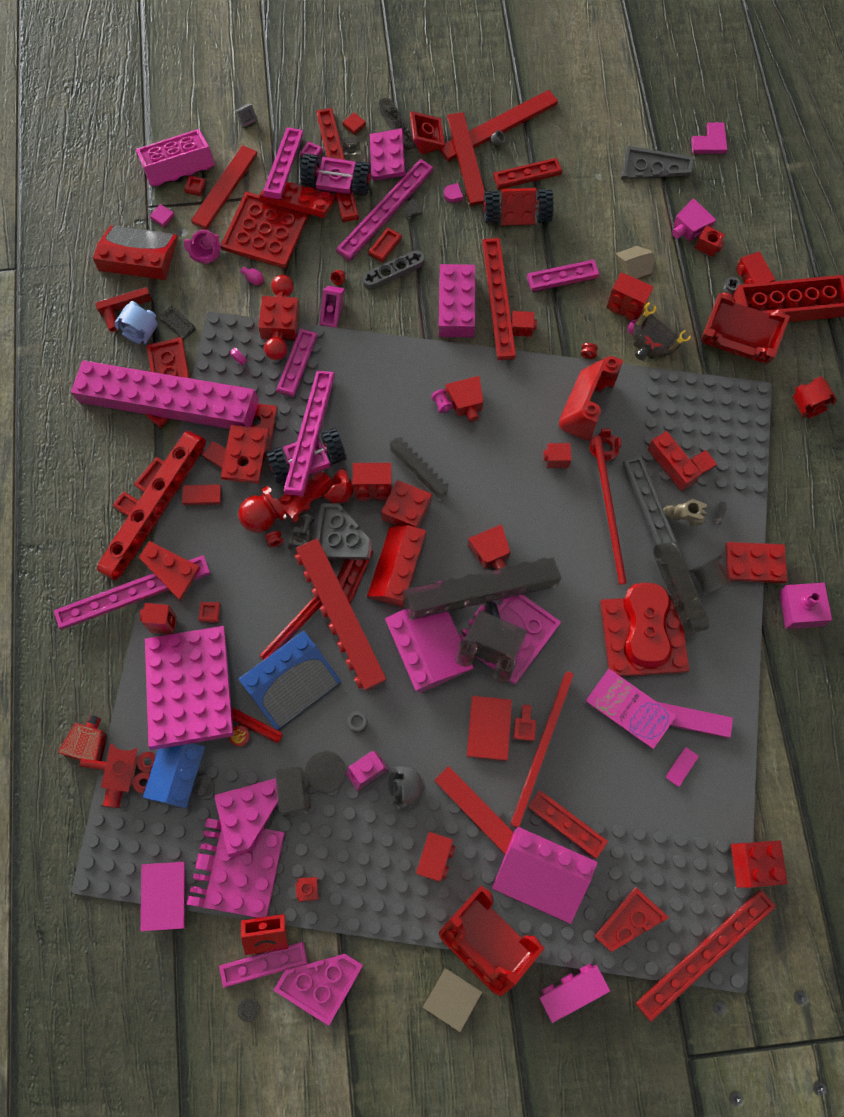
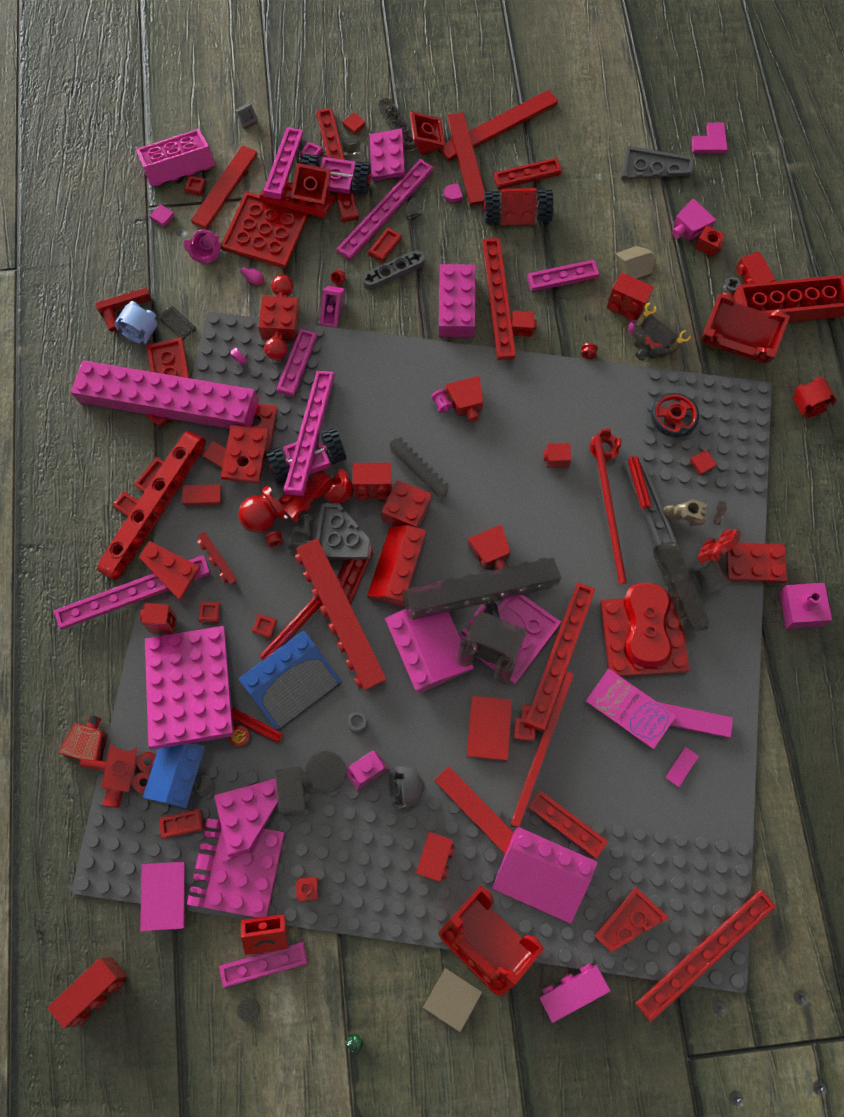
red slope [93,225,178,280] -> none
dark pink plate [273,954,363,1026] -> none
dark grey hinge [491,130,506,146] -> none
red windscreen [559,356,624,441] -> none
red brick [647,431,702,492] -> none
red brick [731,840,788,888] -> none
none -> red brick [47,957,128,1028]
none -> red plate [159,809,204,840]
none -> red wing [197,531,237,585]
none -> red tile [252,614,278,639]
none -> red slope [290,163,331,205]
none -> clear green hinge [344,1034,364,1055]
none -> red plate [525,582,595,732]
none -> red axle [628,456,652,509]
none -> red wheel [651,392,699,438]
none -> red plate [698,528,741,564]

